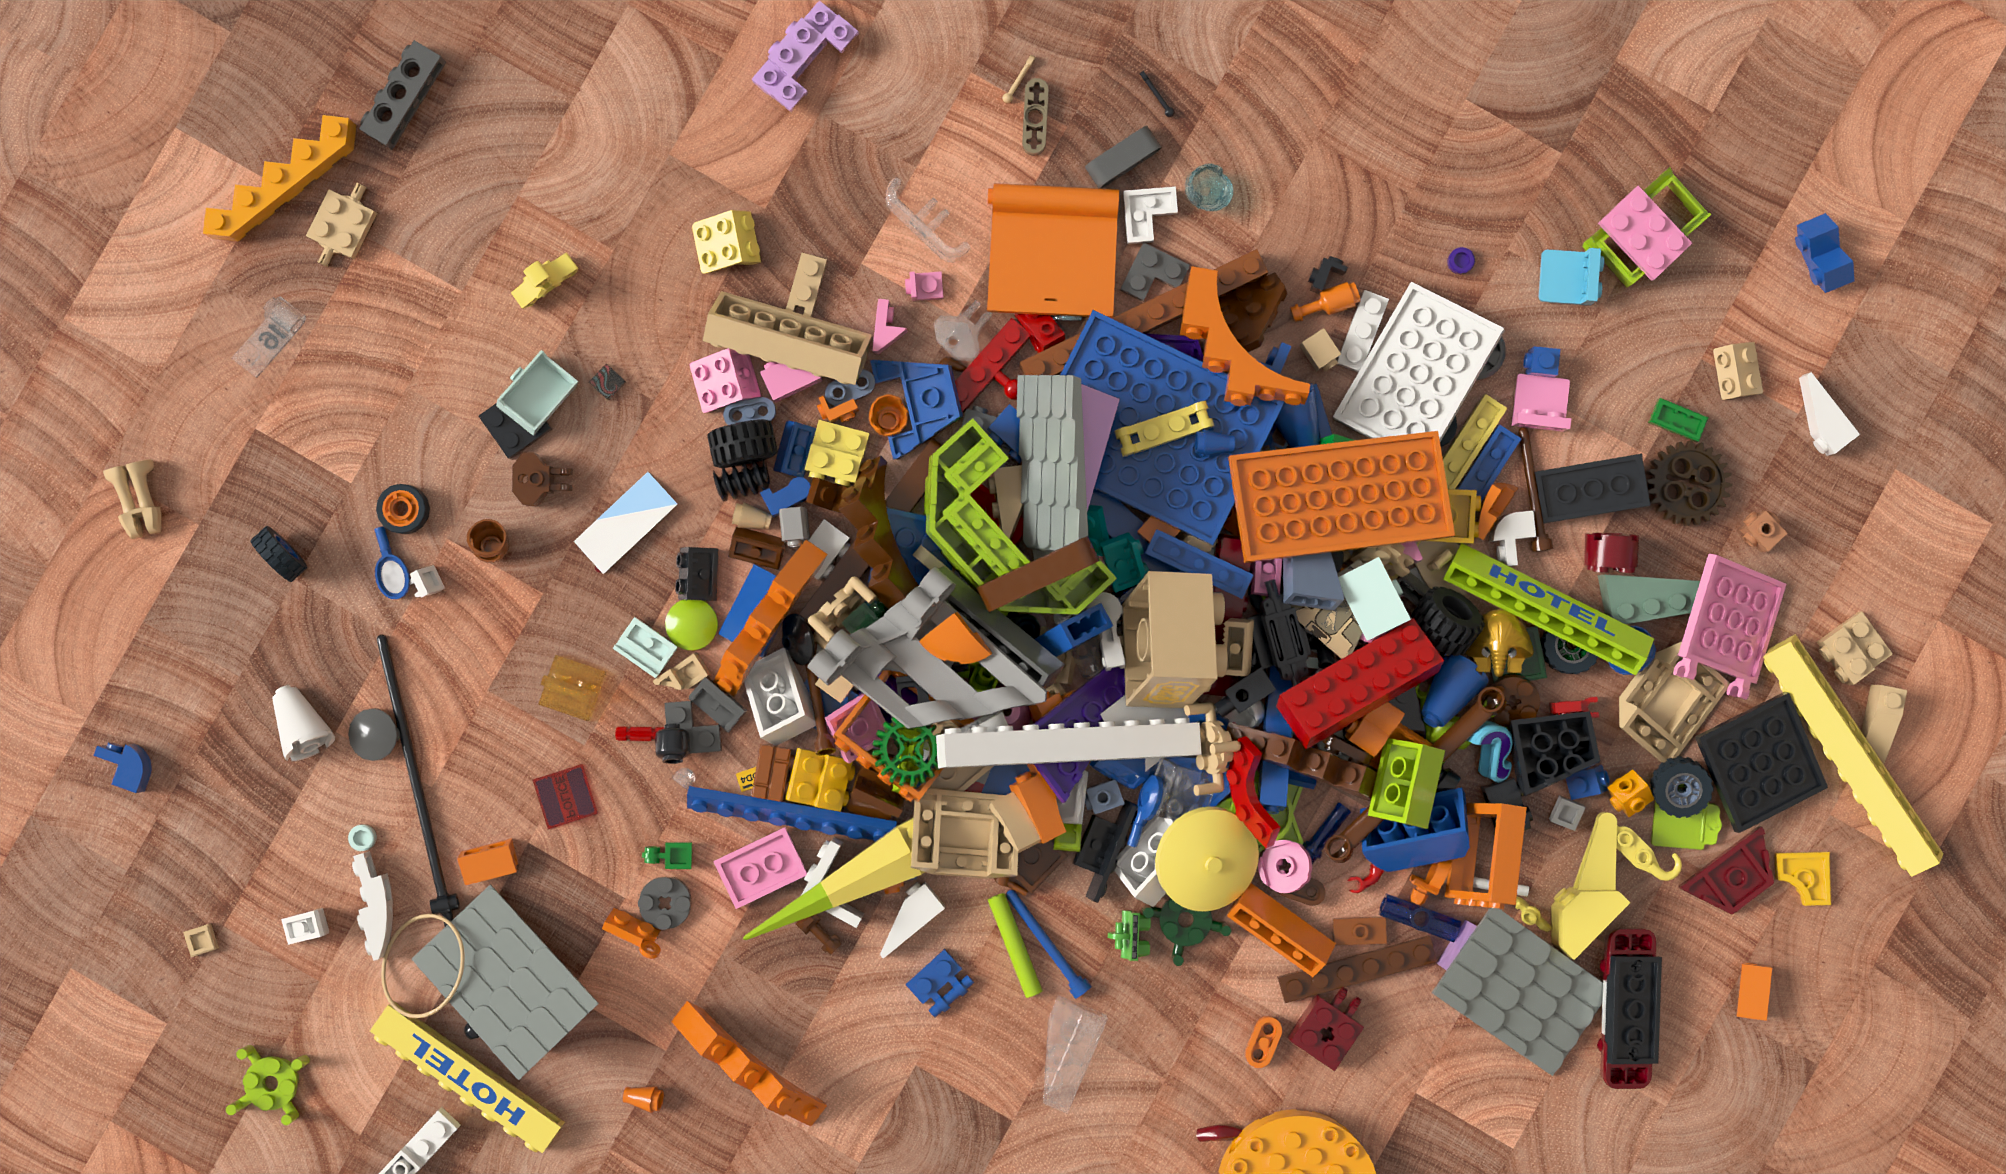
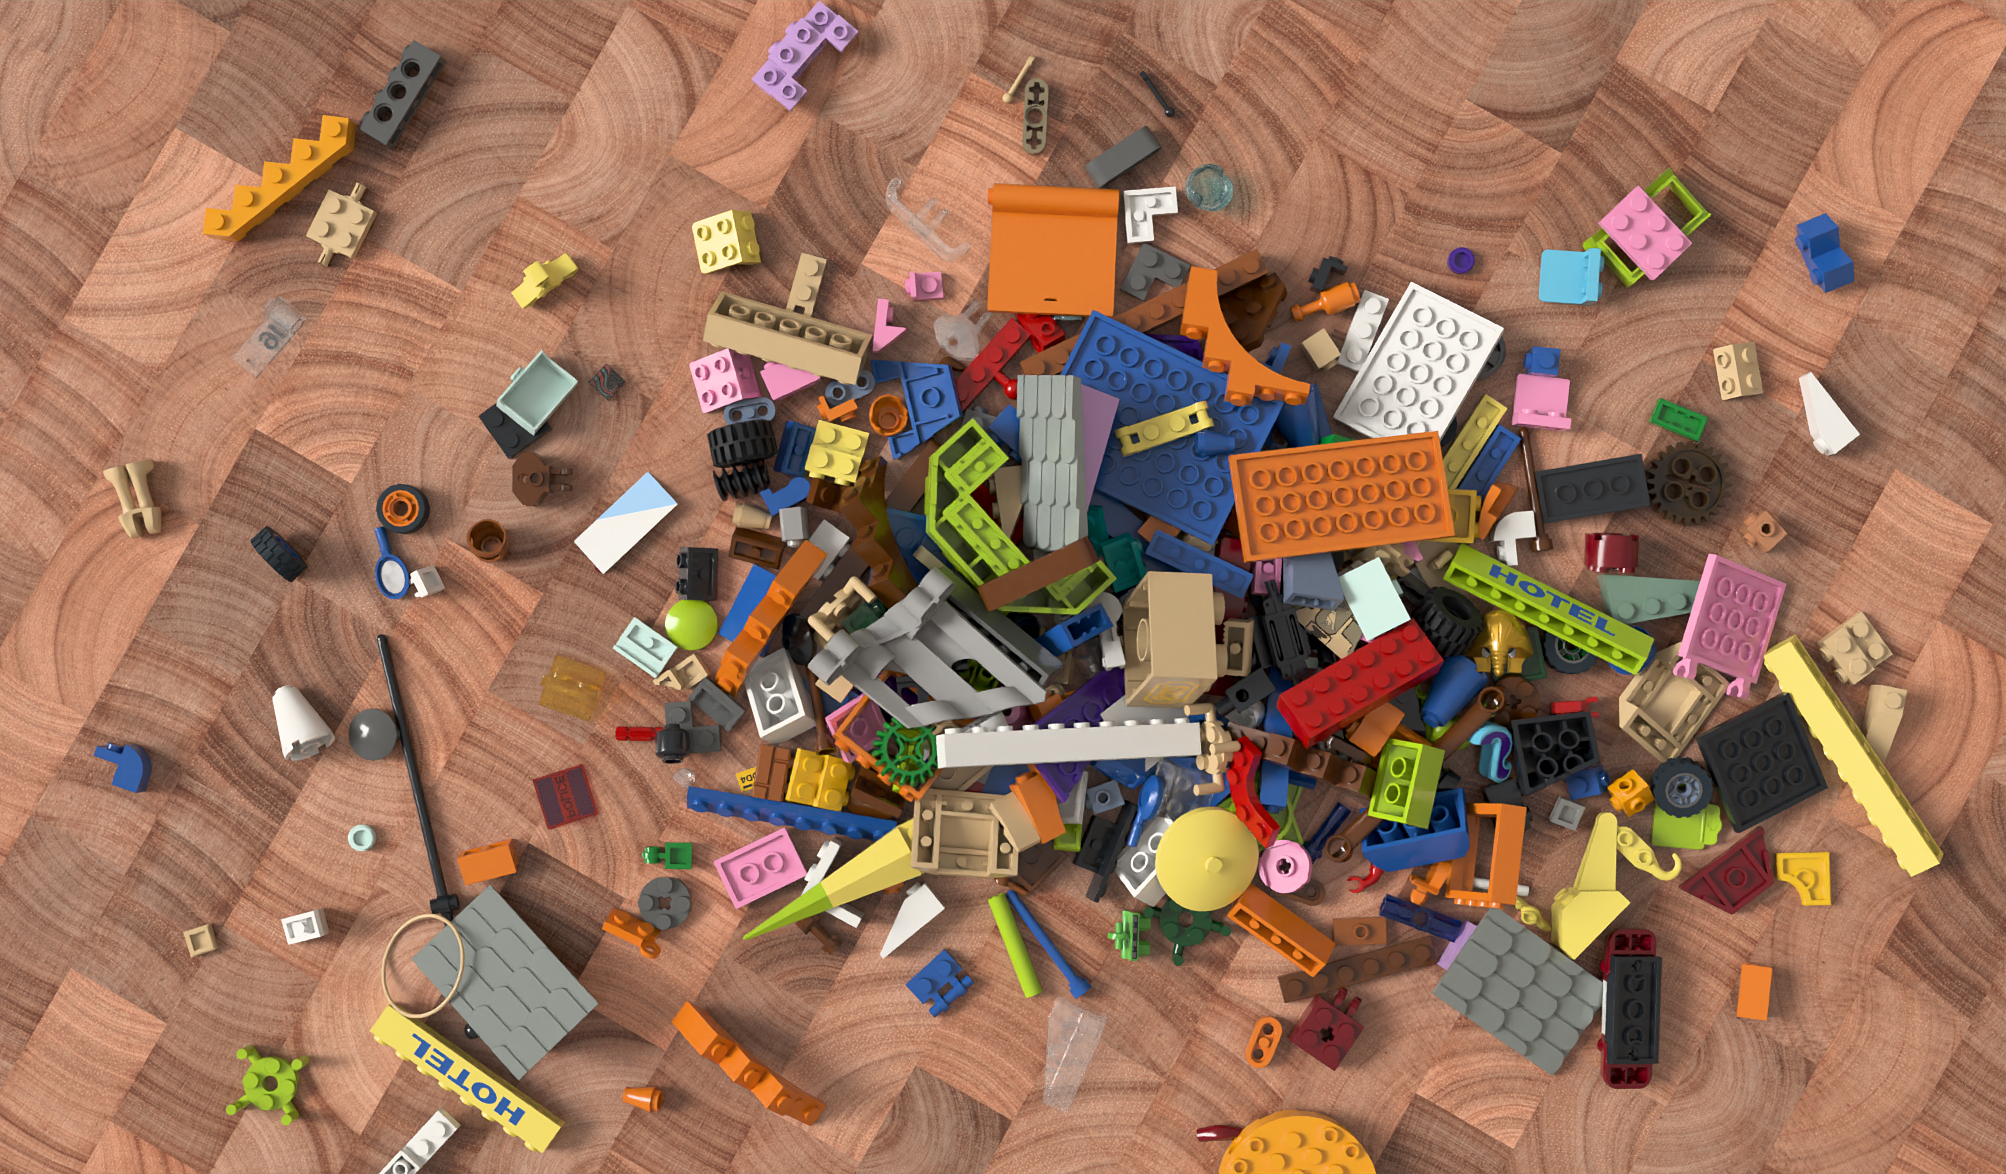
white slope [352,851,393,961] -> none
orange brick [919,611,993,664] -> none

